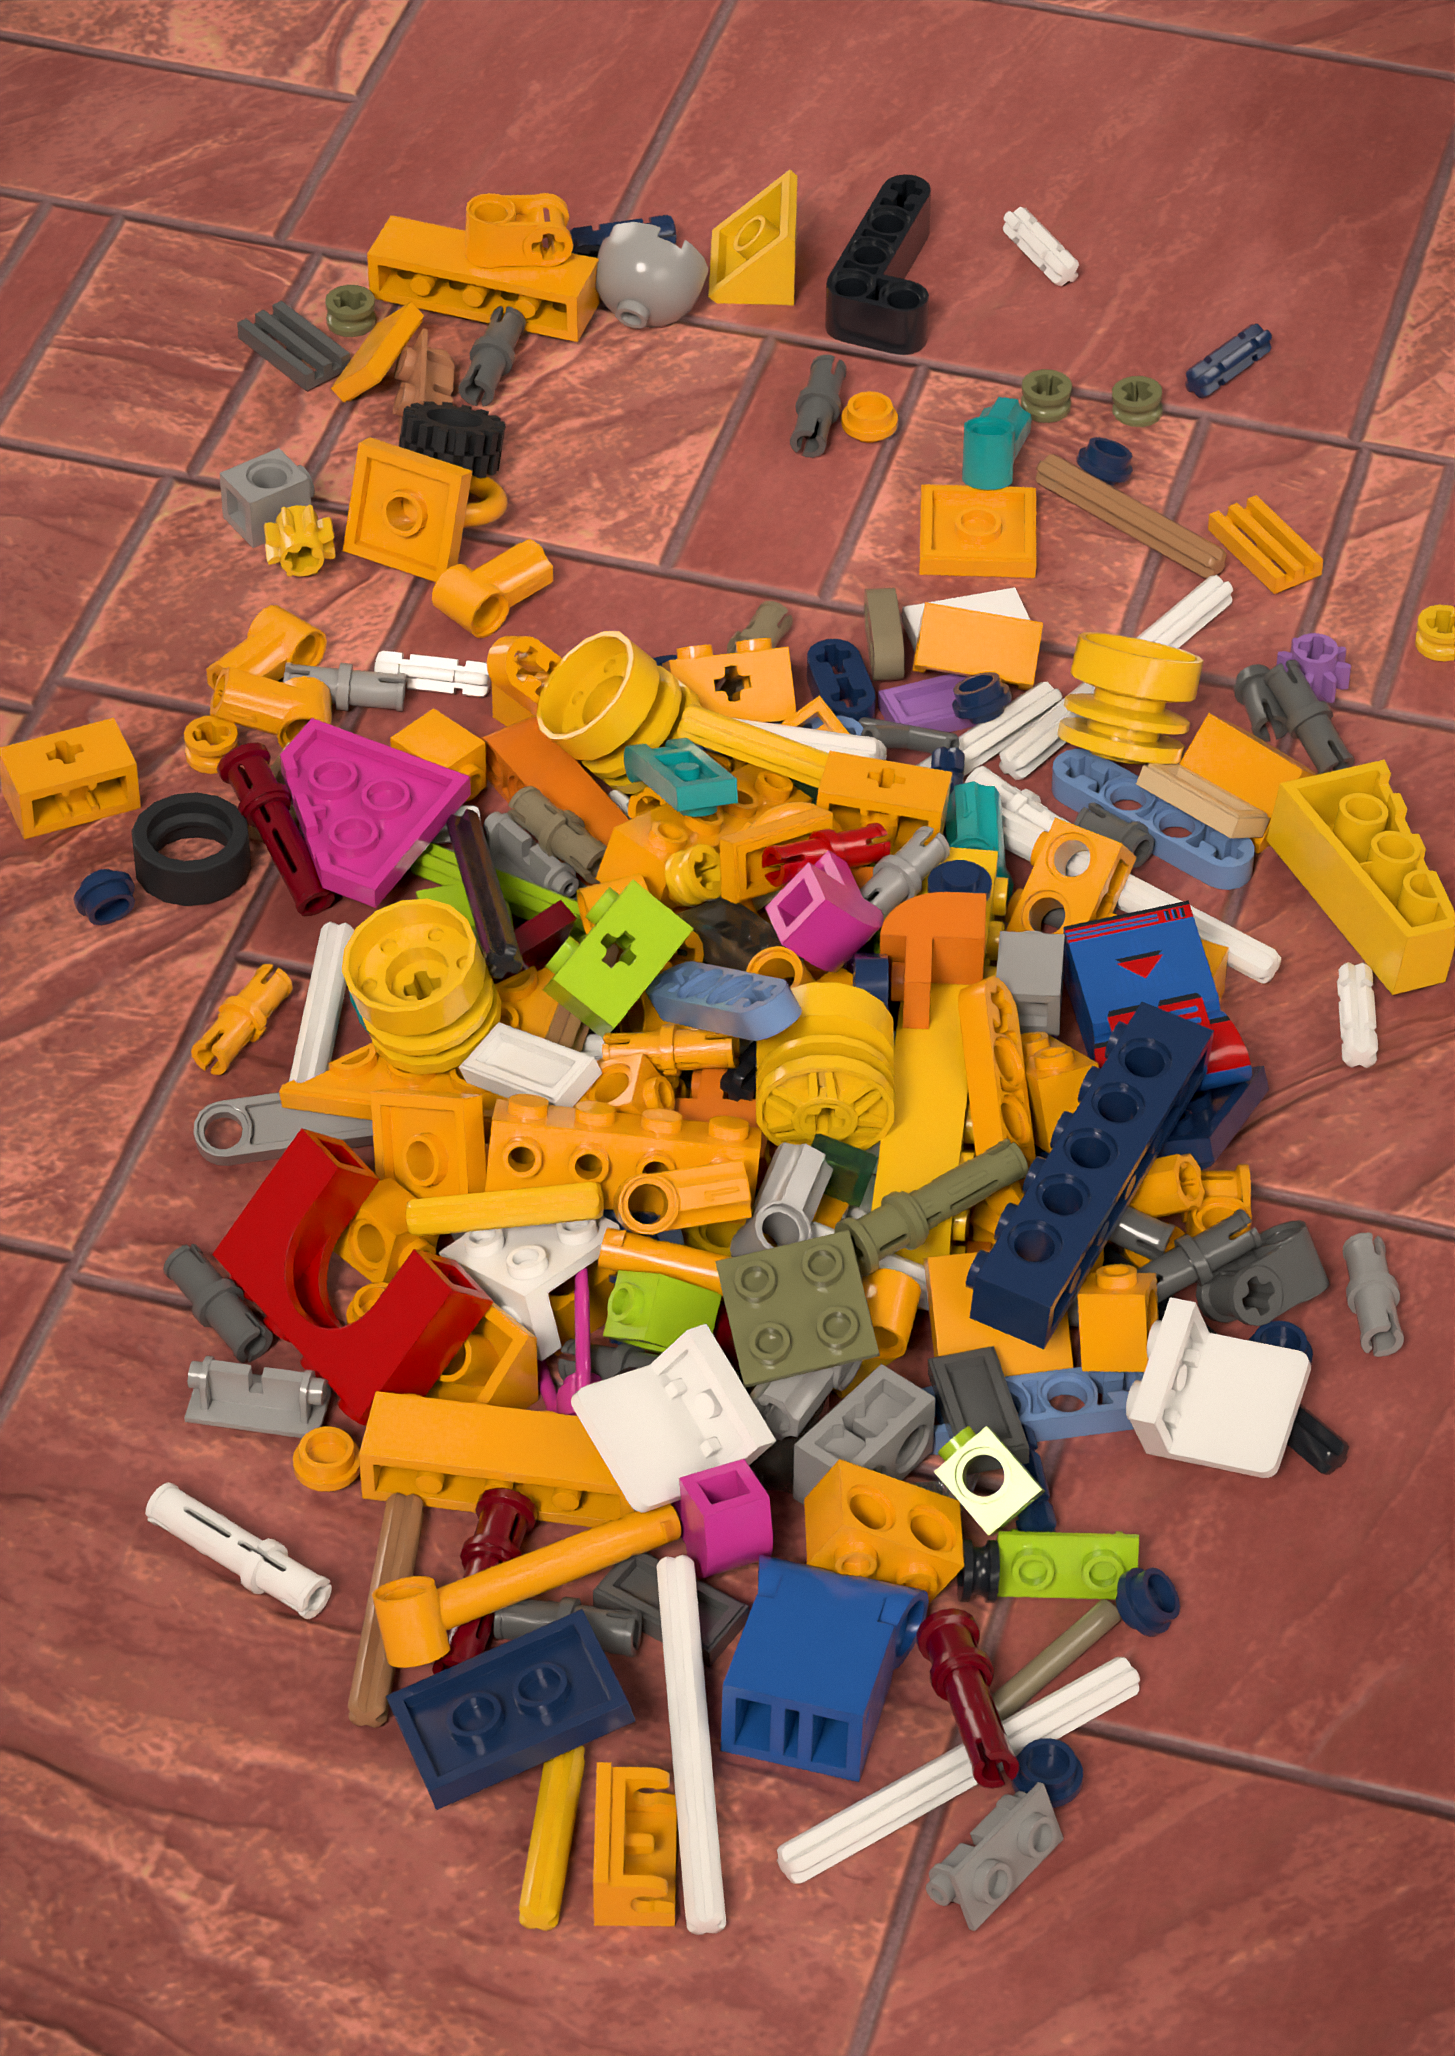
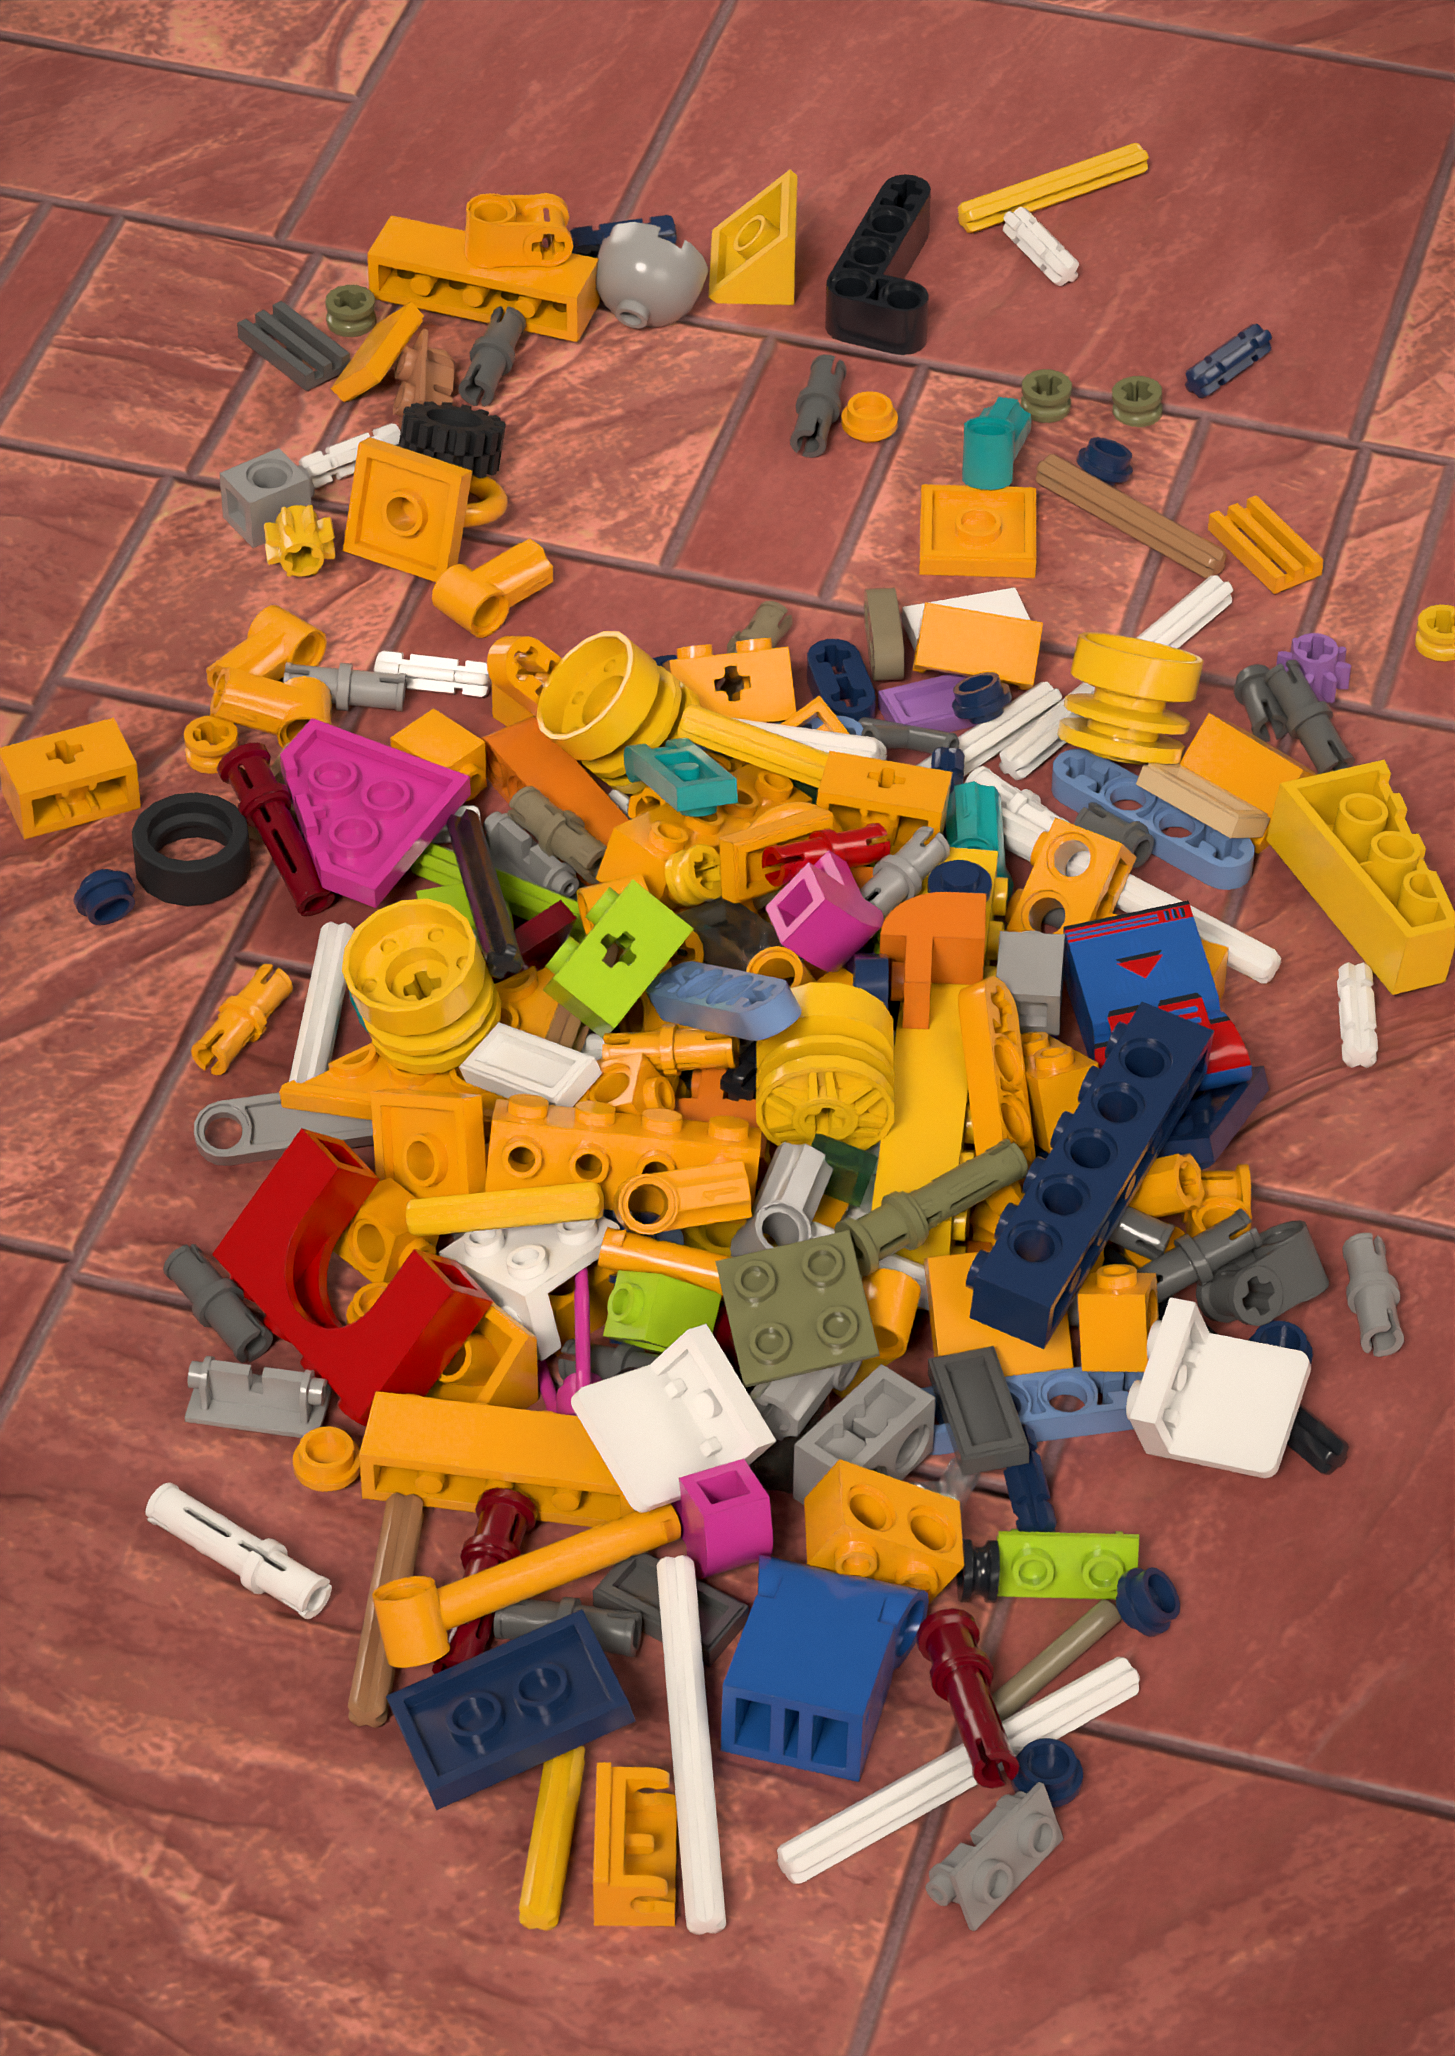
brick [934,1426,1045,1537] -> none
none -> white axle [299,423,401,489]
none -> yellow axle [957,143,1149,233]

